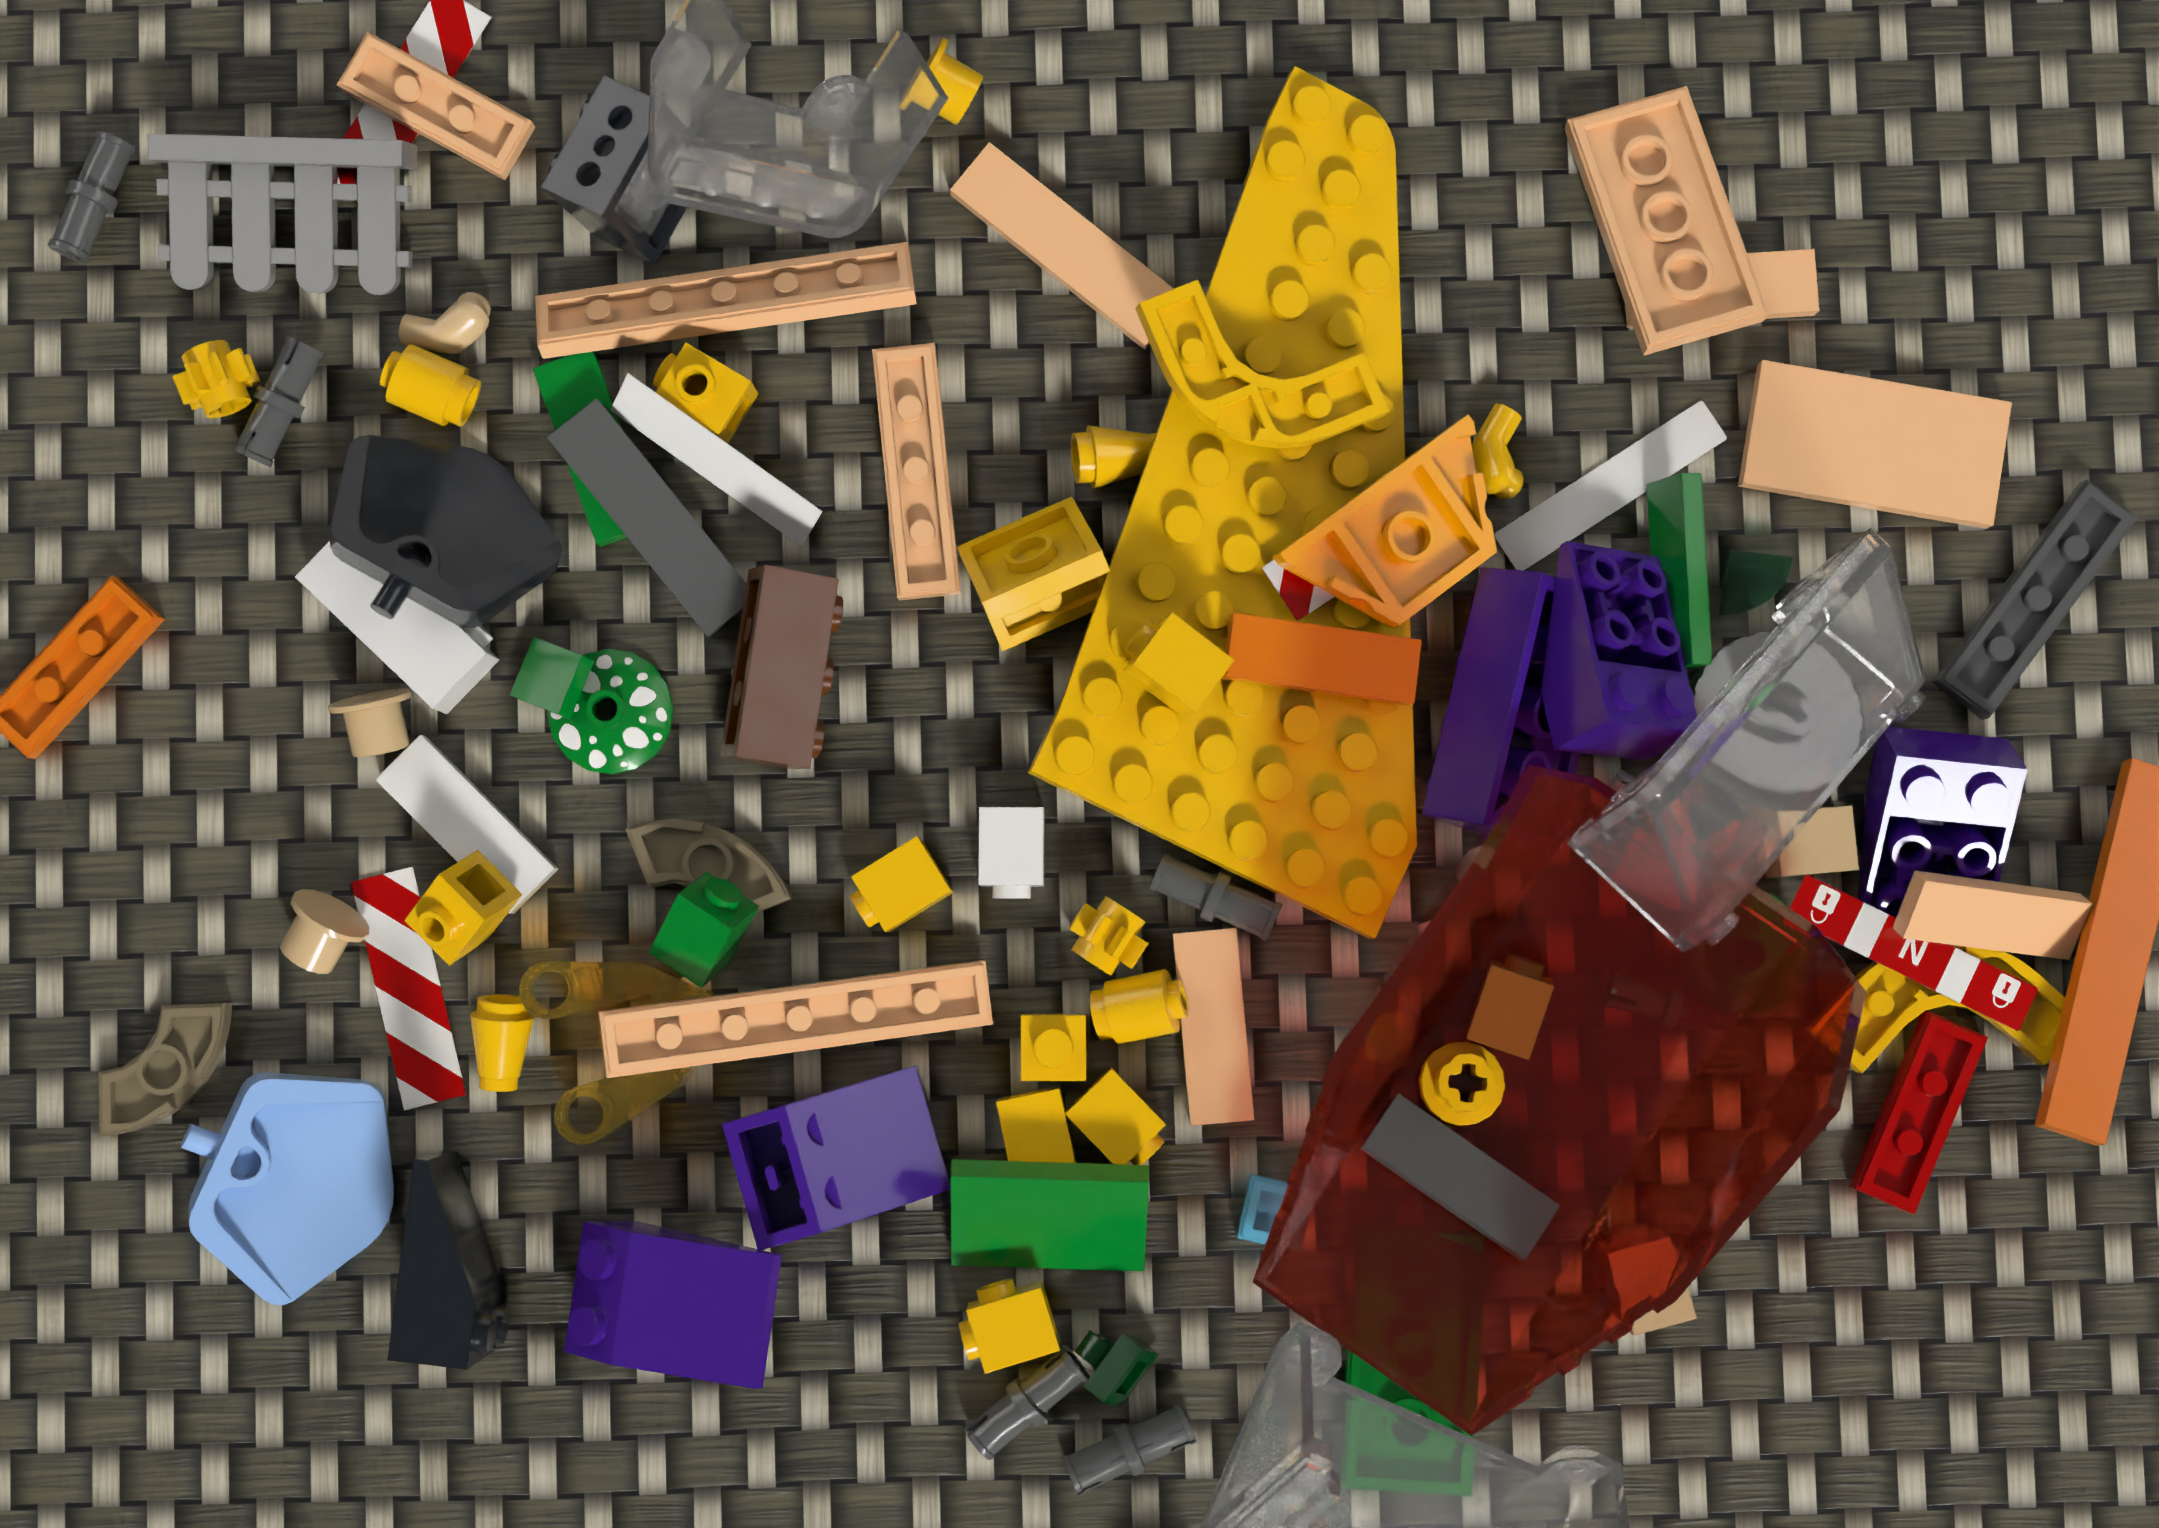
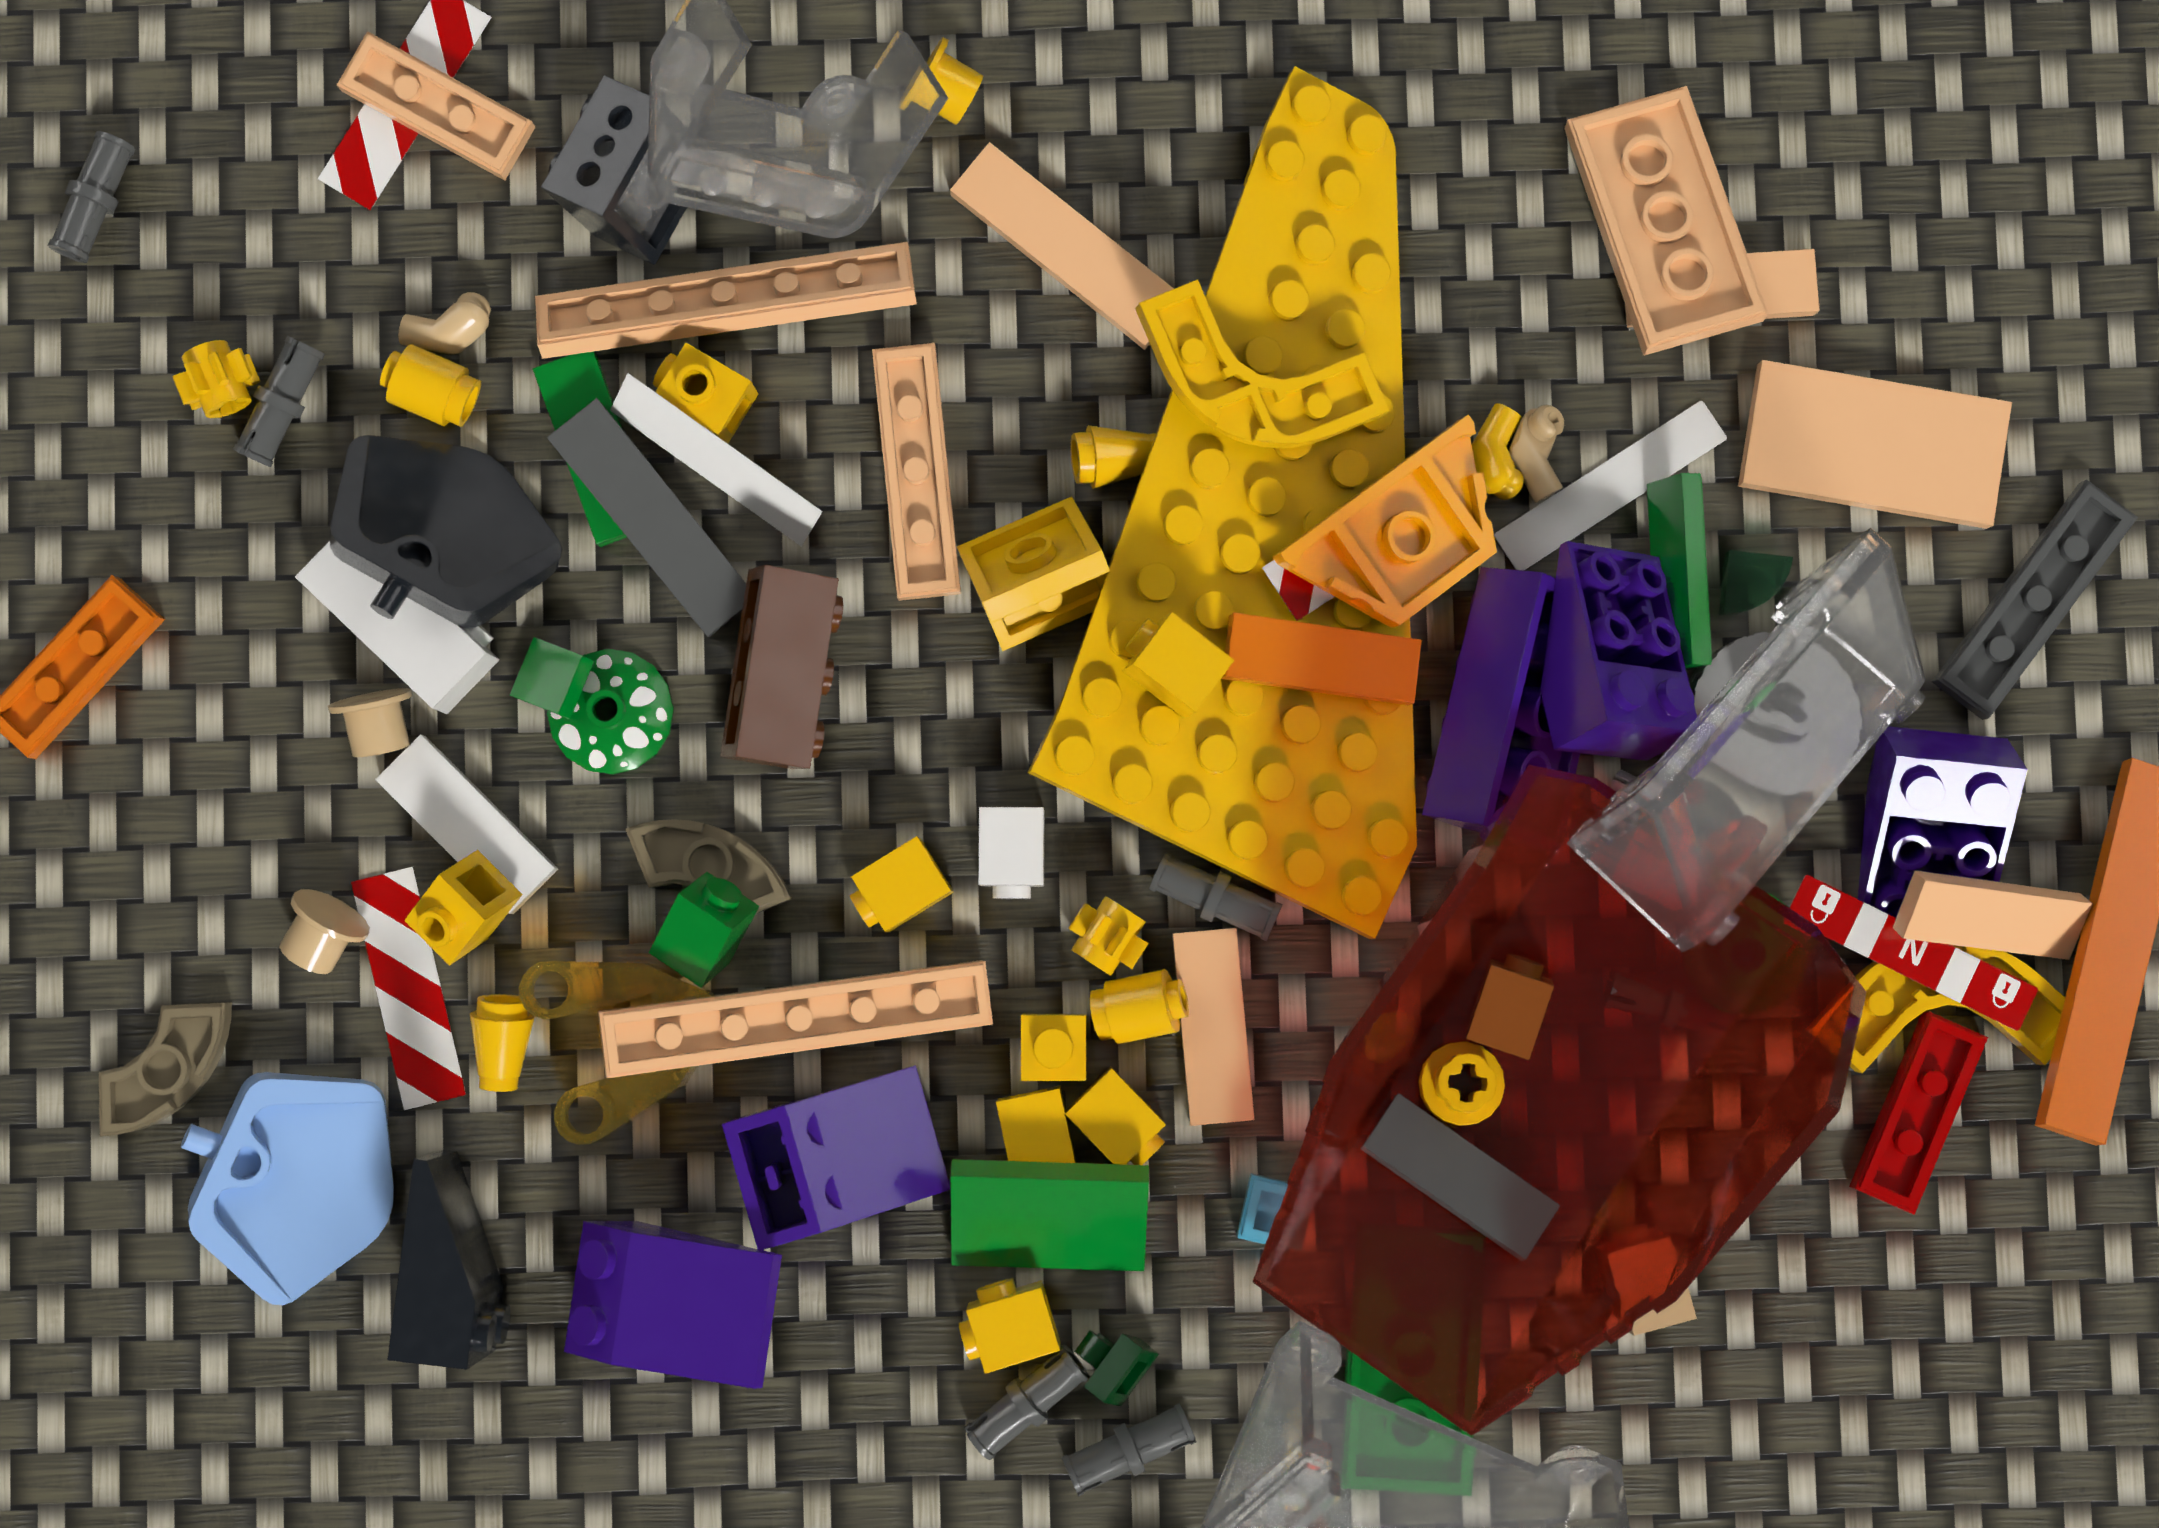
light grey fence [147,134,418,295] -> none
tan brick [1753,805,1859,878] -> none
none -> tan arm [1509,405,1564,503]

